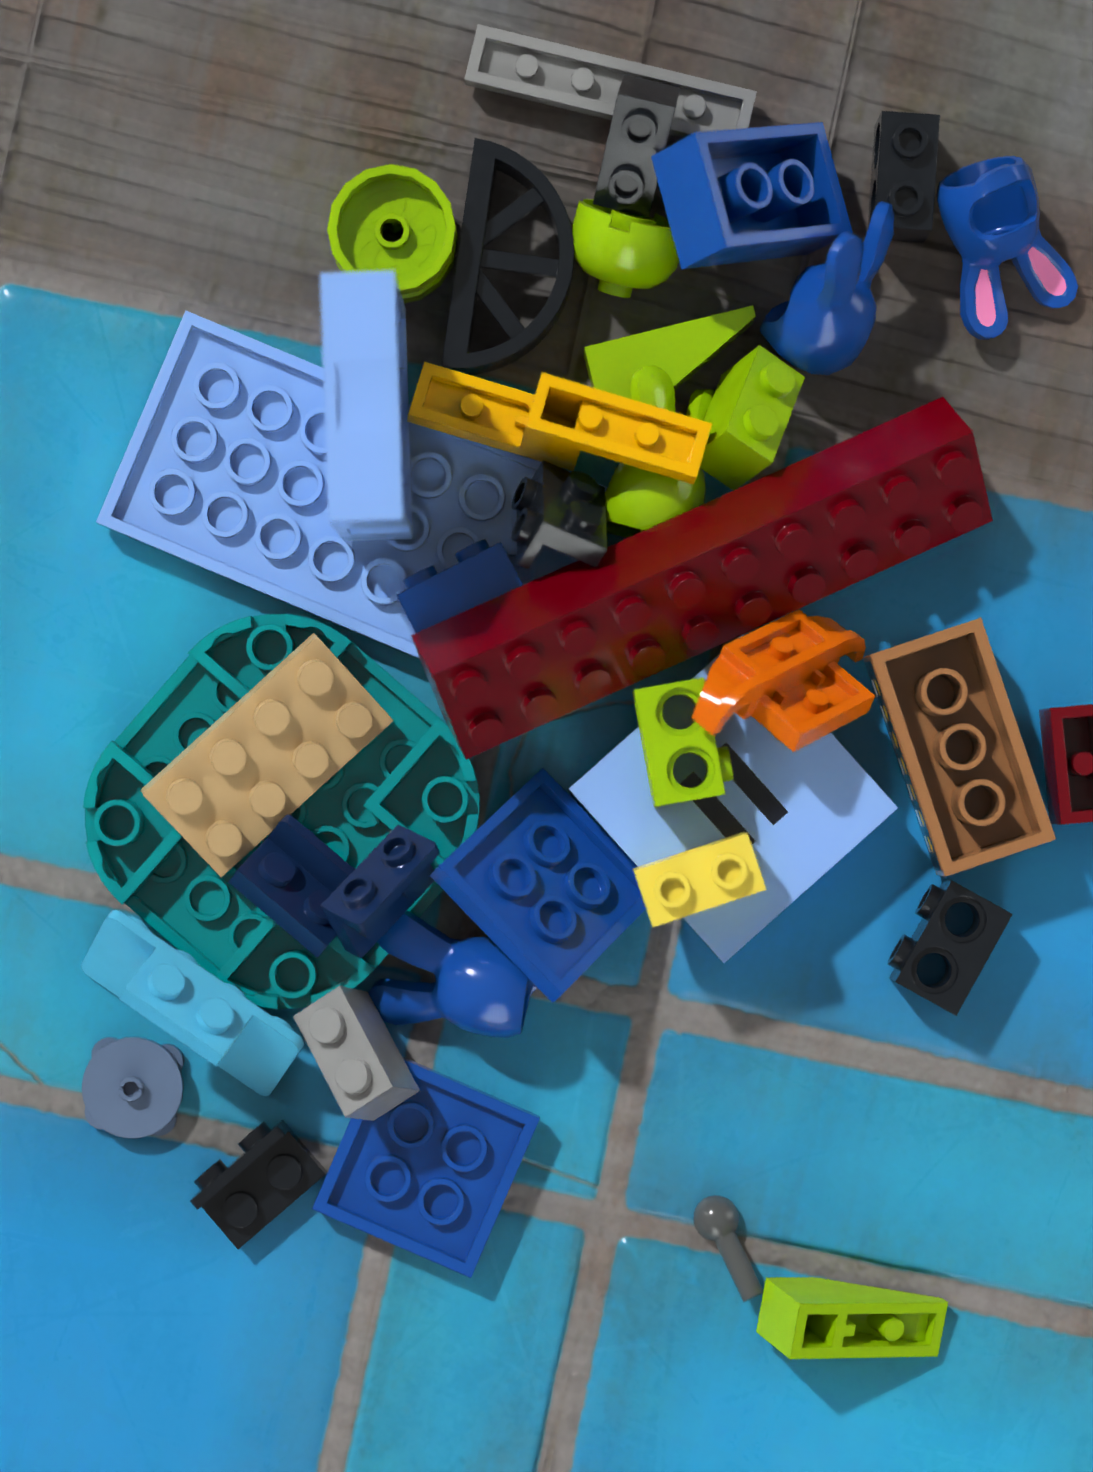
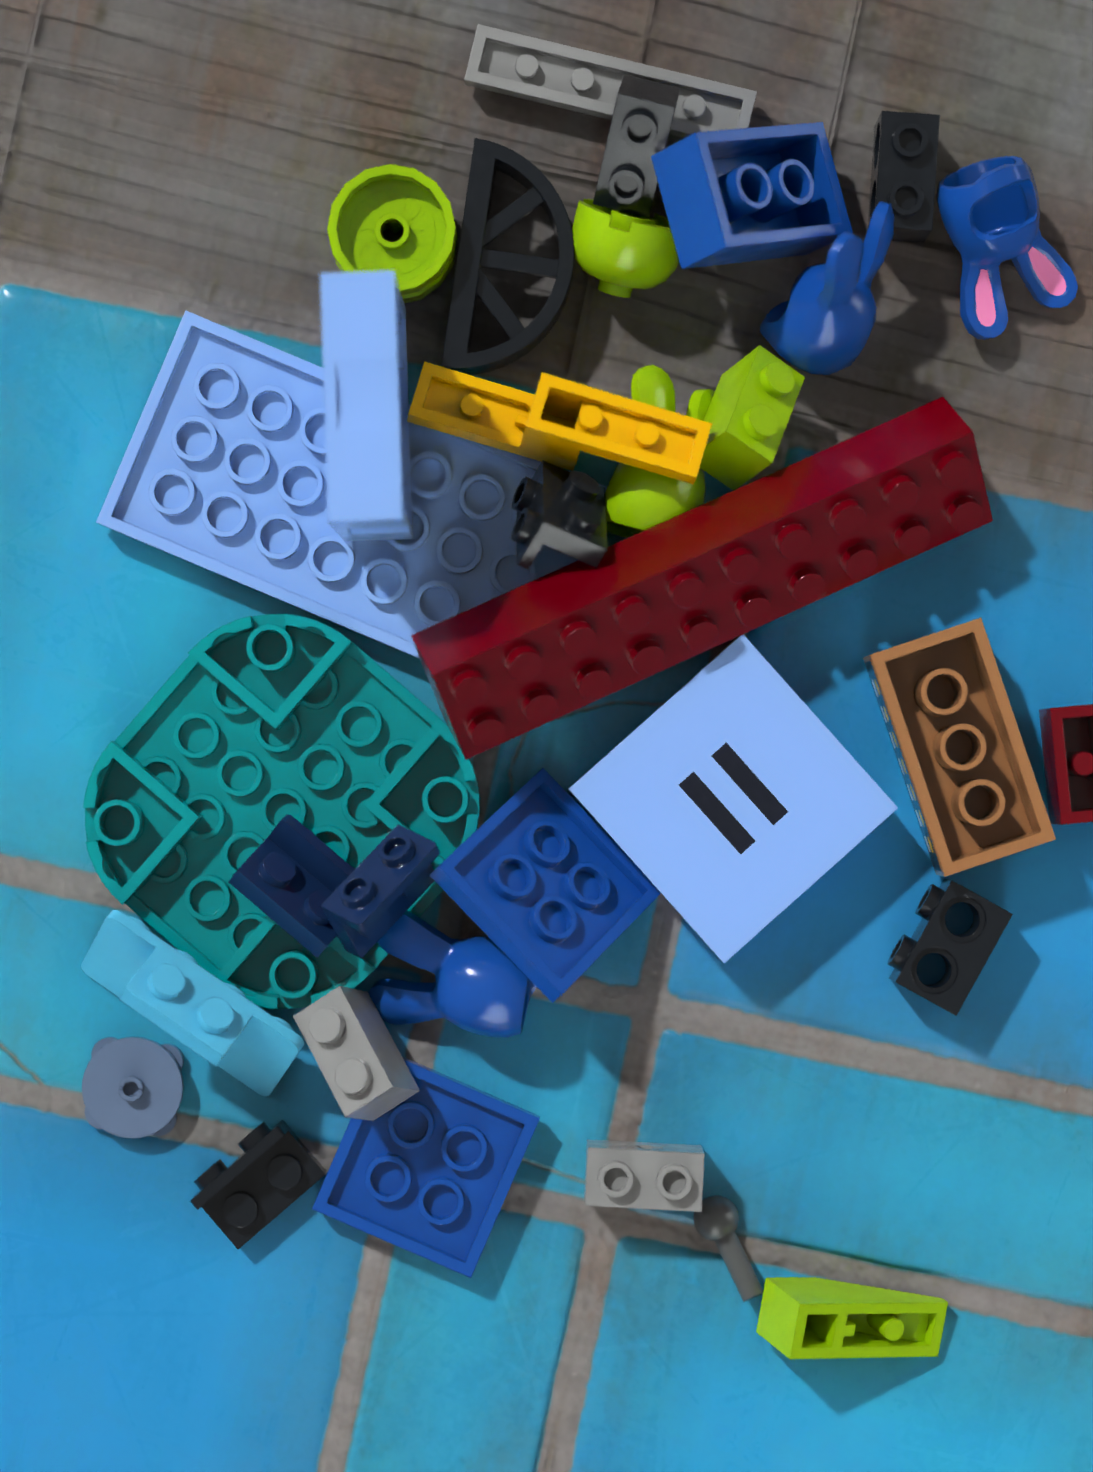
tan plate [141,633,394,877] -> none
blue brick [396,539,523,633] -> none
lime slope [584,305,756,399] -> none
lime brick [632,677,733,807] -> none
light yellow brick [632,832,766,927] -> none
orange plate [691,609,875,752] -> none
none -> light grey brick [584,1139,705,1212]

